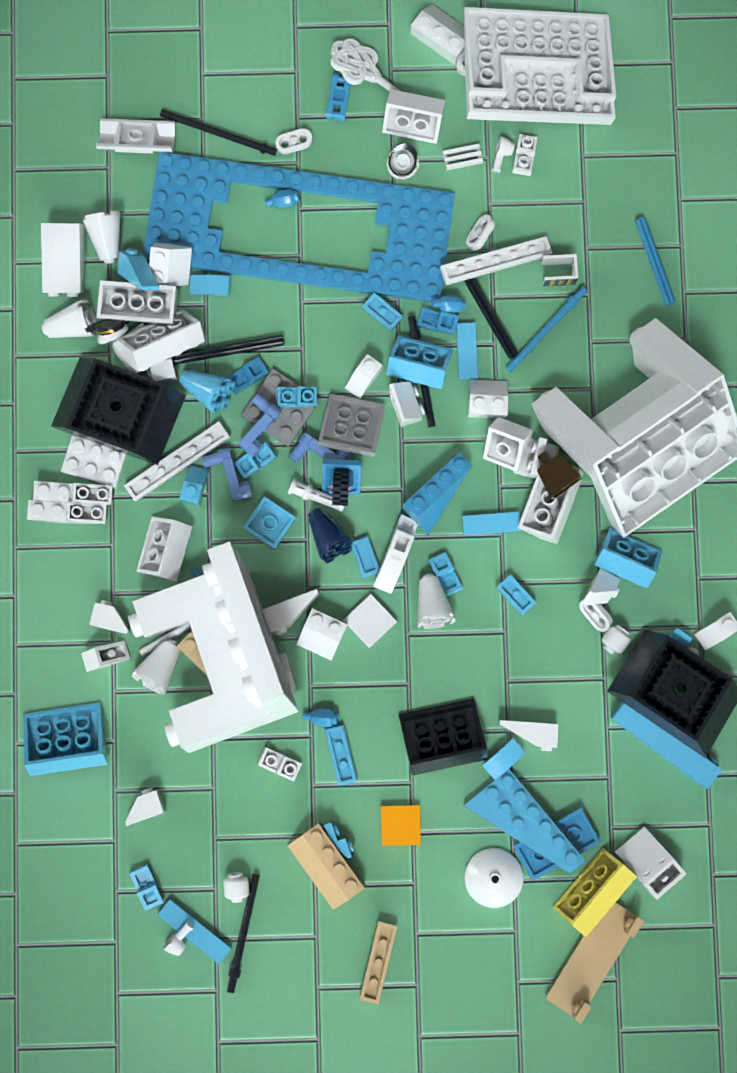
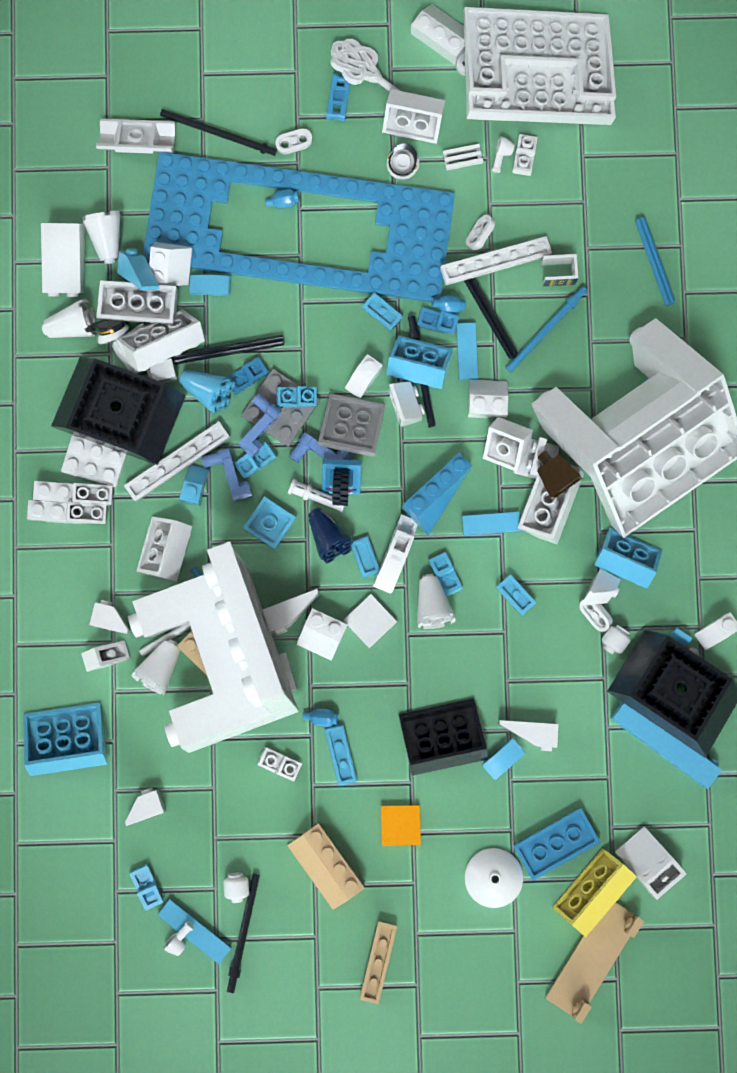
medium azure slope [324,821,354,858] -> none
medium azure wing [464,769,585,874] -> none

